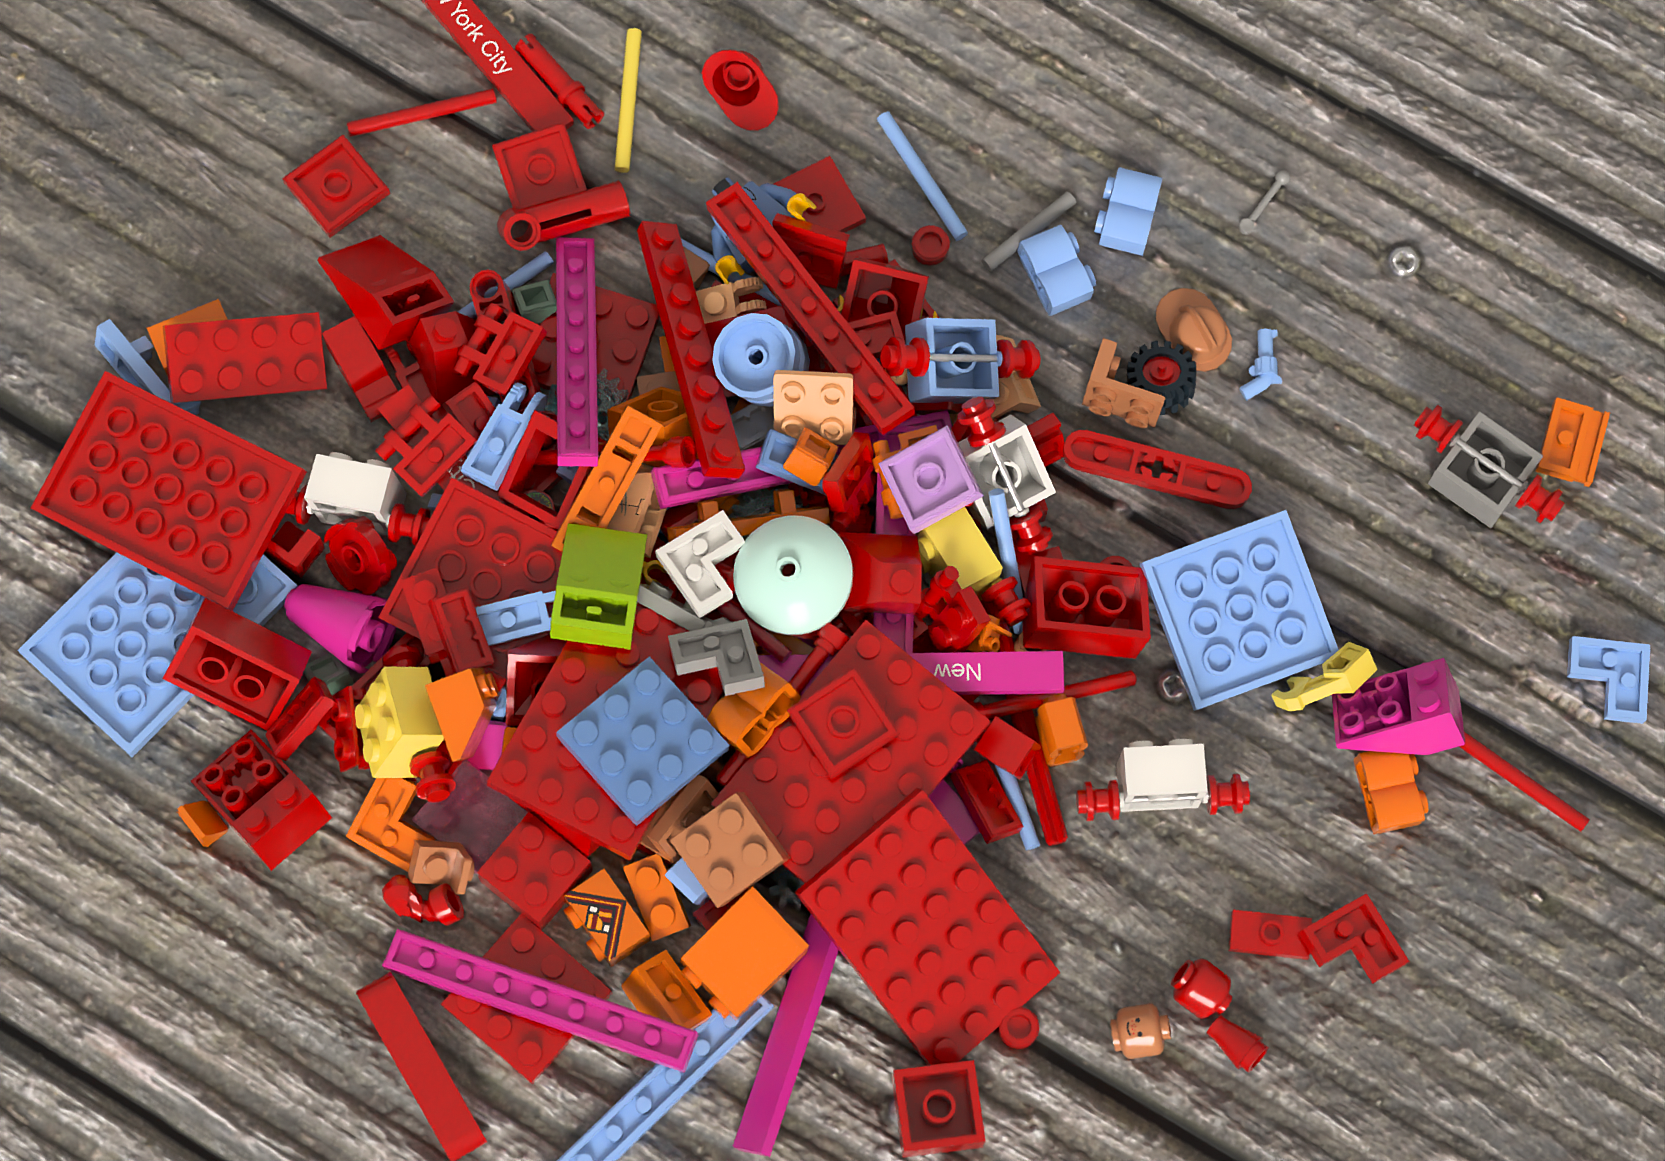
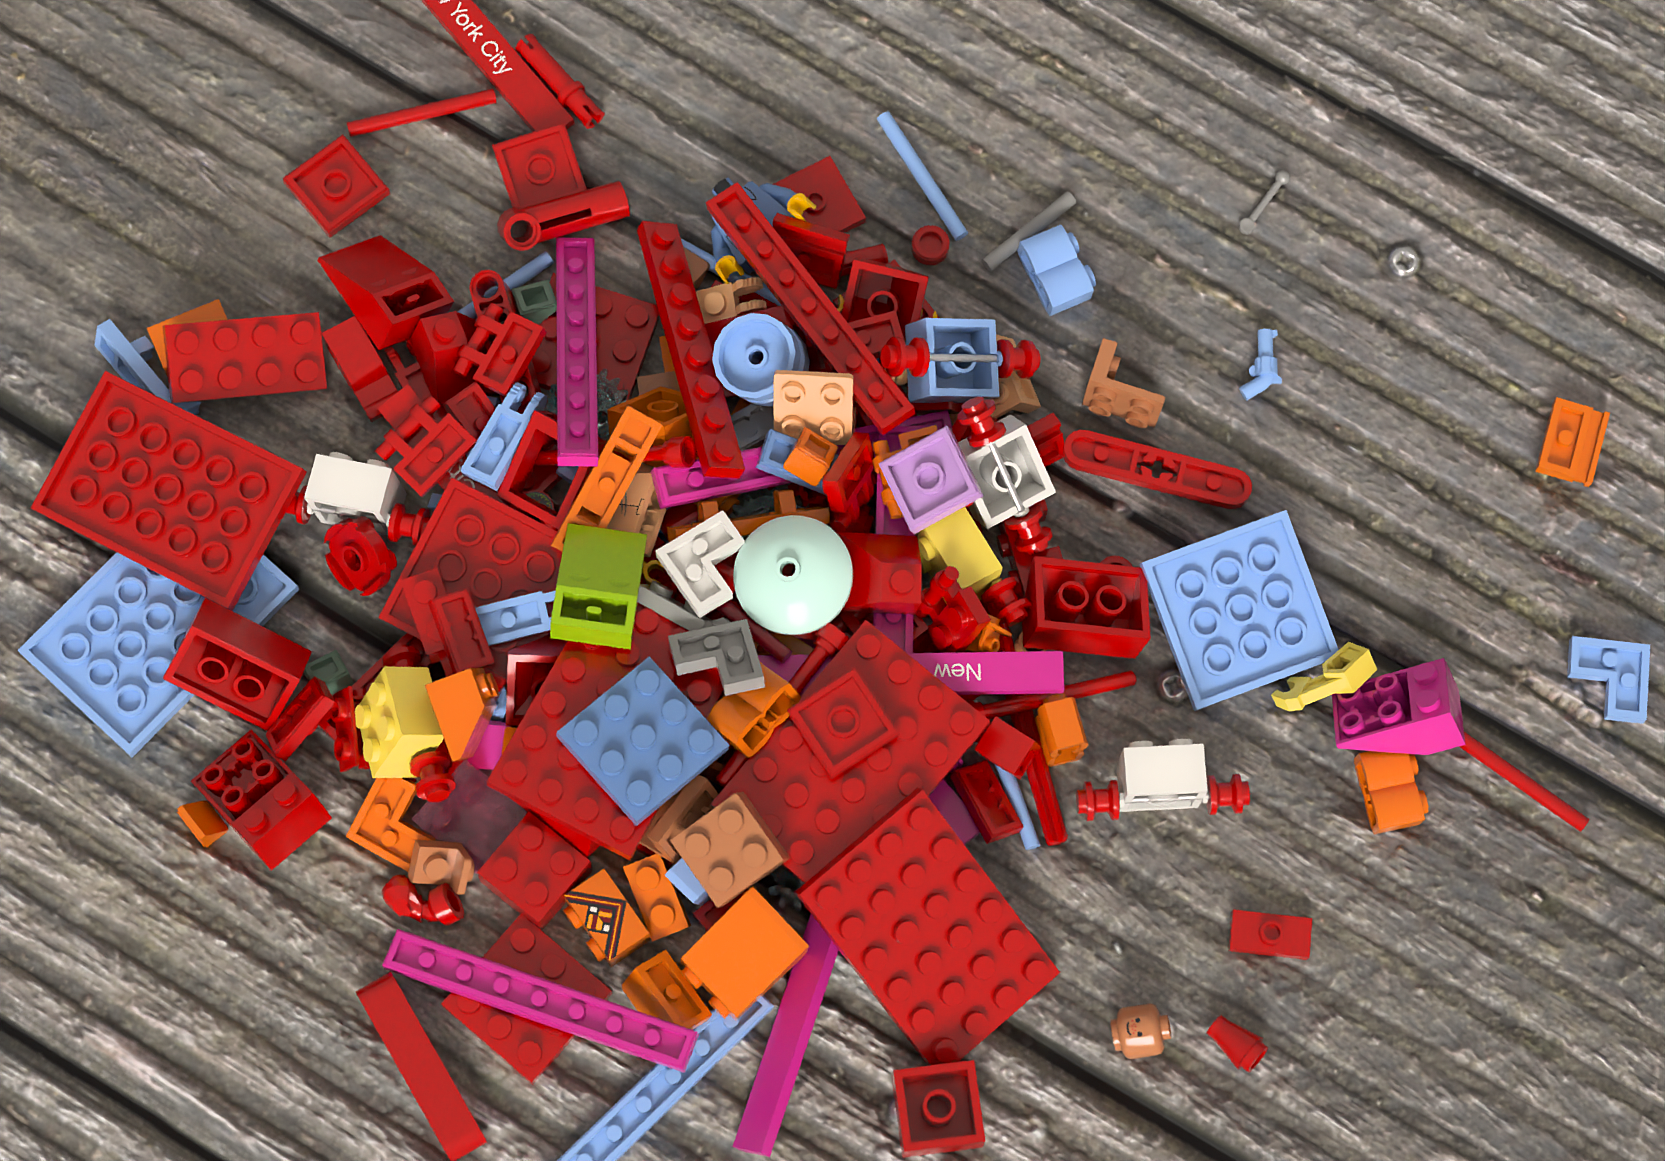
red panel [265,521,325,578] -> none
dark pink cone [284,584,397,673] -> none
light yellow bar [615,28,642,173] -> none
red piece [702,50,779,131] -> none
light blue bar [988,488,1023,634] -> none
red tile [998,1007,1039,1049] -> none
light blue brick [1094,167,1162,256] -> none
black wheel [1127,340,1196,415] -> none
nougat piece [1156,288,1232,372] -> none
red head [1171,958,1232,1019] -> none
red plate [1298,893,1410,984] -> none
light grey brick [1413,405,1565,528] -> none

